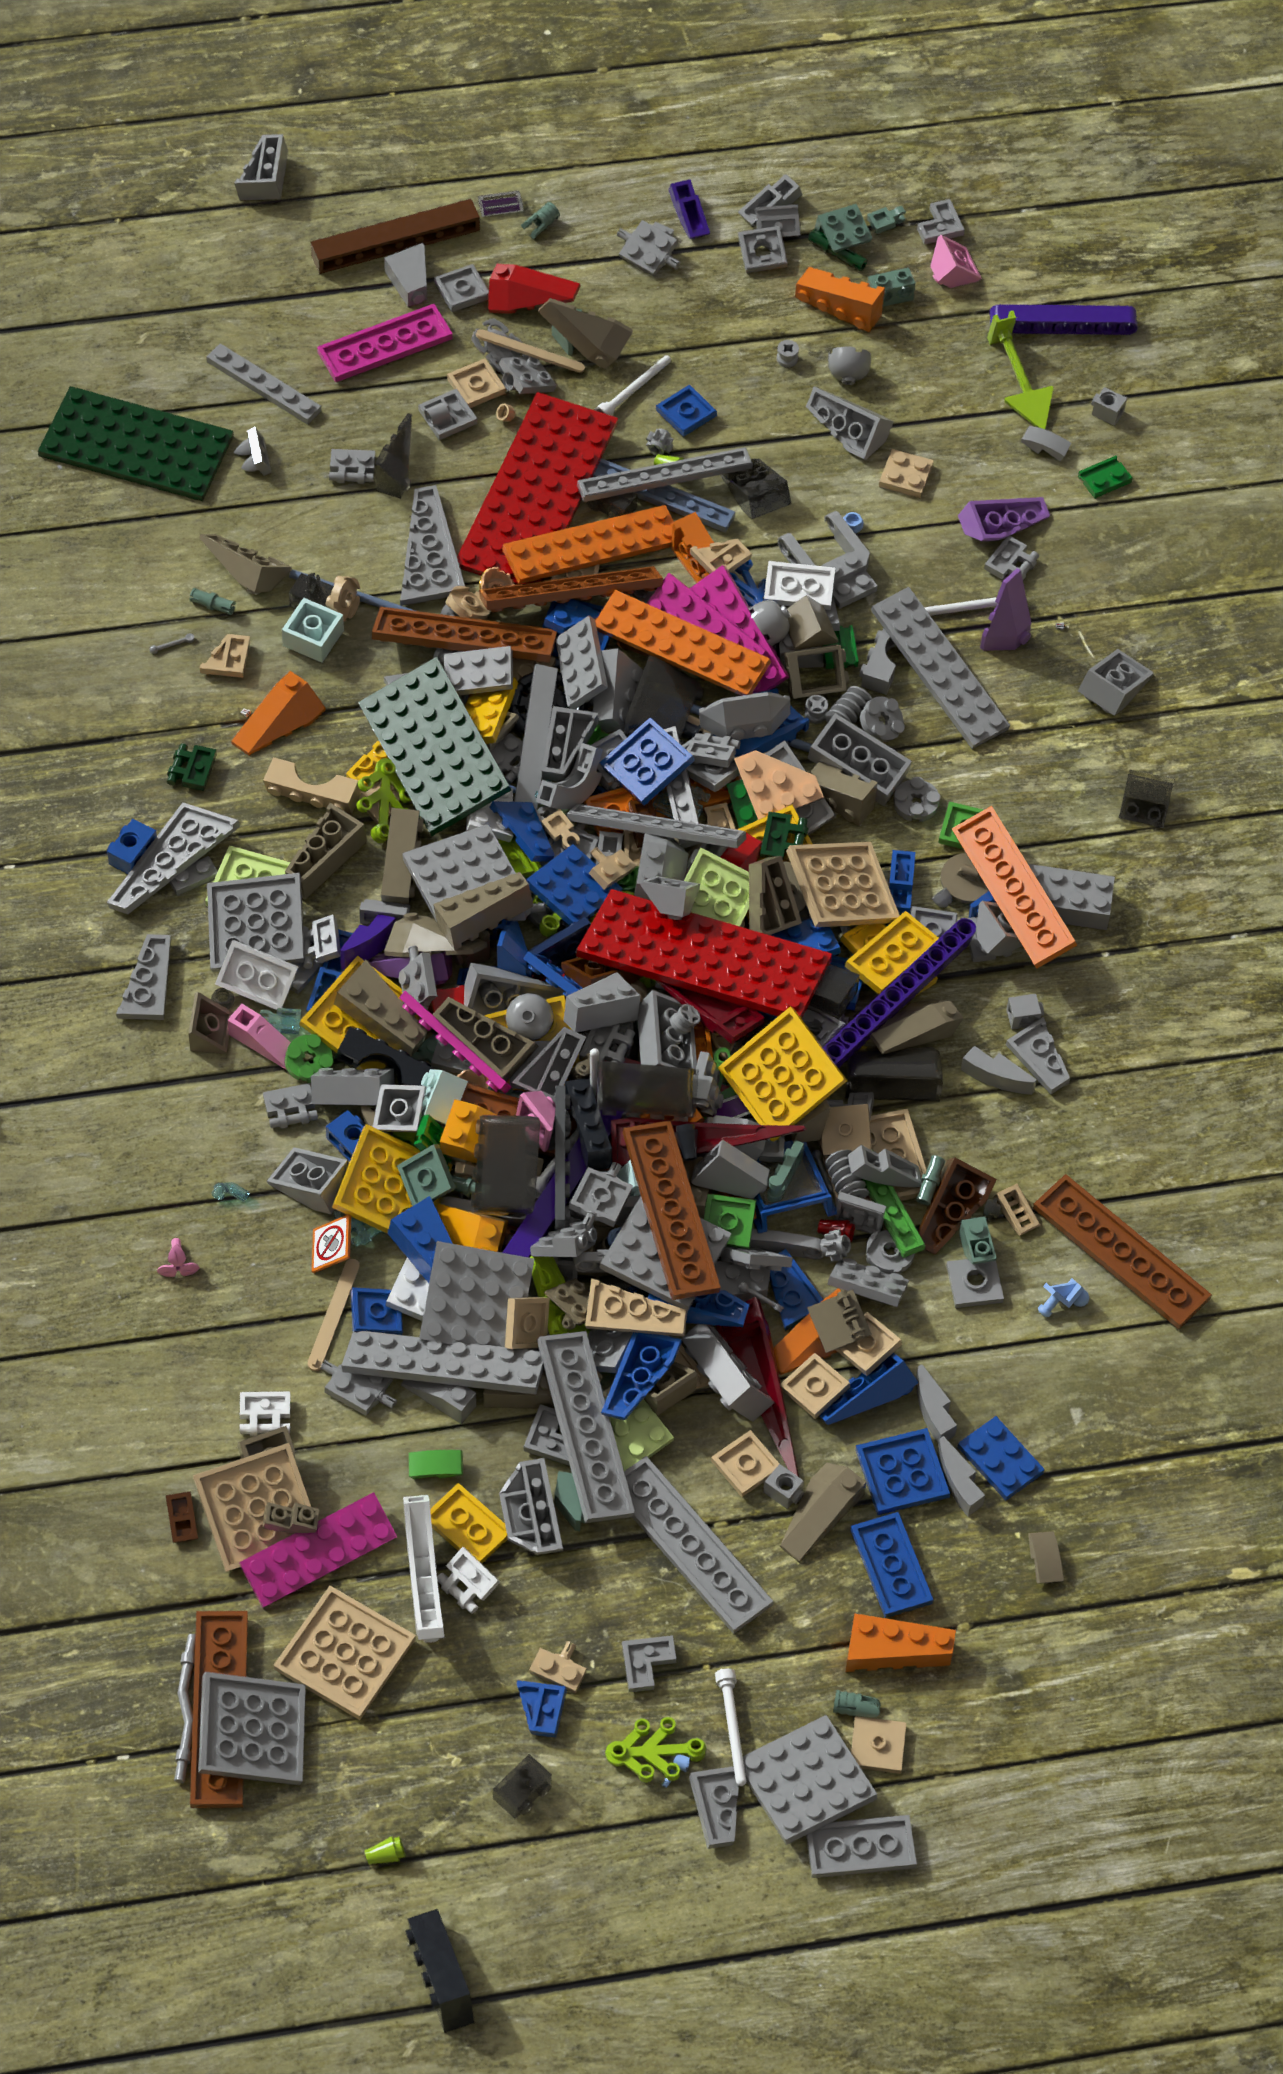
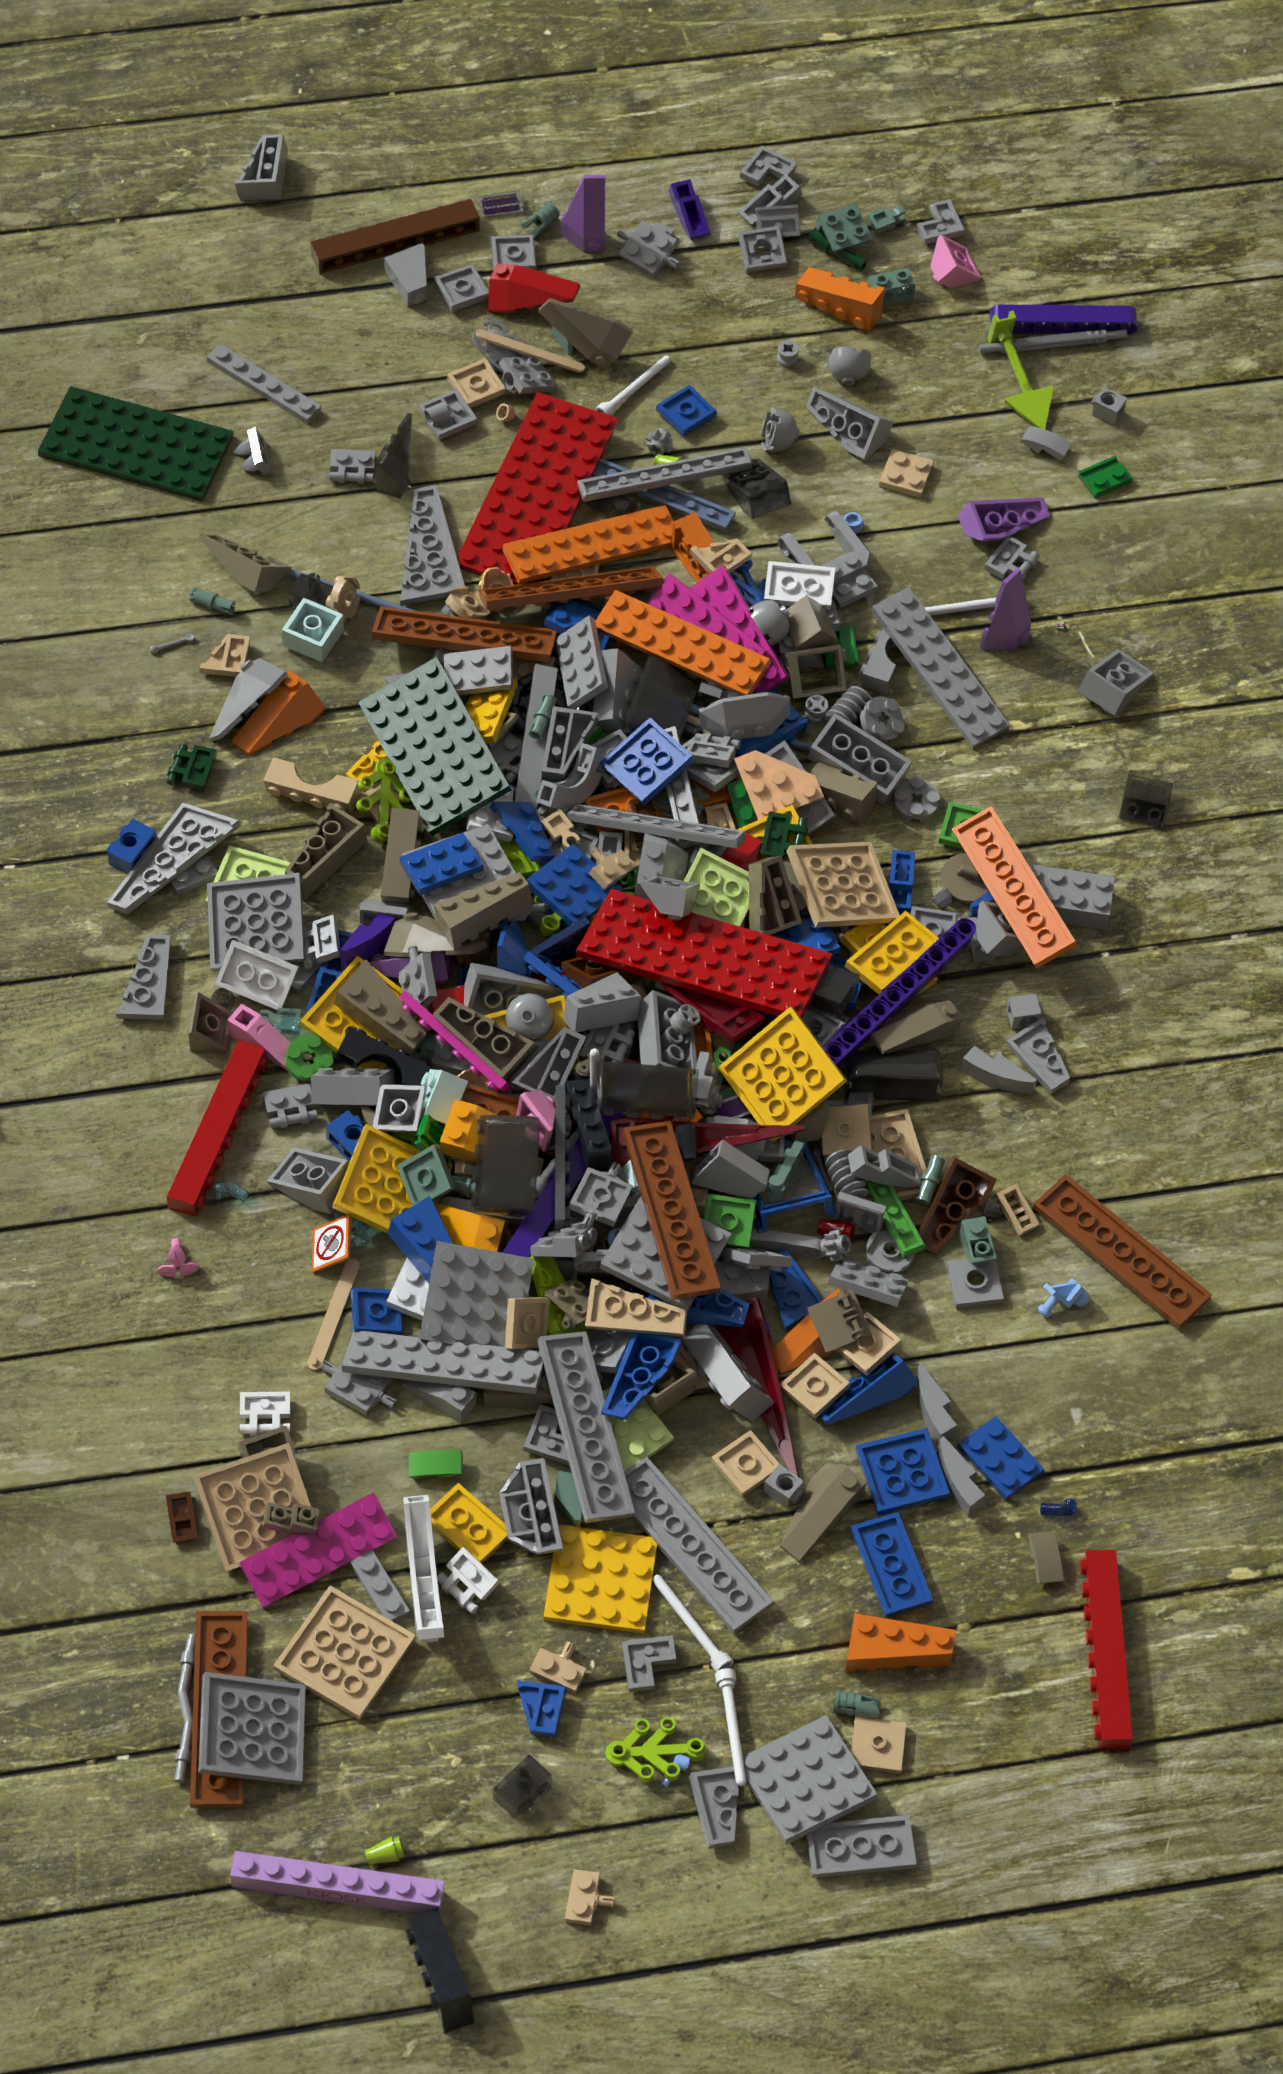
dark pink plate [317,304,453,383] -> none
light grey hinge [739,1282,784,1312] -> none
none -> red brick [167,1040,268,1217]
none -> light grey wedge [209,658,288,742]
none -> lavender brick [230,1851,444,1915]
none -> light grey plate [350,1550,410,1623]
none -> blue plate [400,833,484,895]
none -> light grey plate [491,235,536,270]
none -> sand green pin [528,694,557,740]
none -> yellow plate [543,1525,657,1634]
none -> medium lavender wedge [561,175,605,252]
none -> tan plate [565,1869,615,1926]
none -> white piece [652,1575,734,1672]
none -> light grey plate [699,682,740,699]
none -> light grey plate [740,146,797,186]
none -> light grey cylinder [761,407,800,452]
none -> light grey axle [979,329,1127,353]
none -> clear blue arm [1040,1498,1077,1517]
none -> red brick [1079,1550,1133,1750]

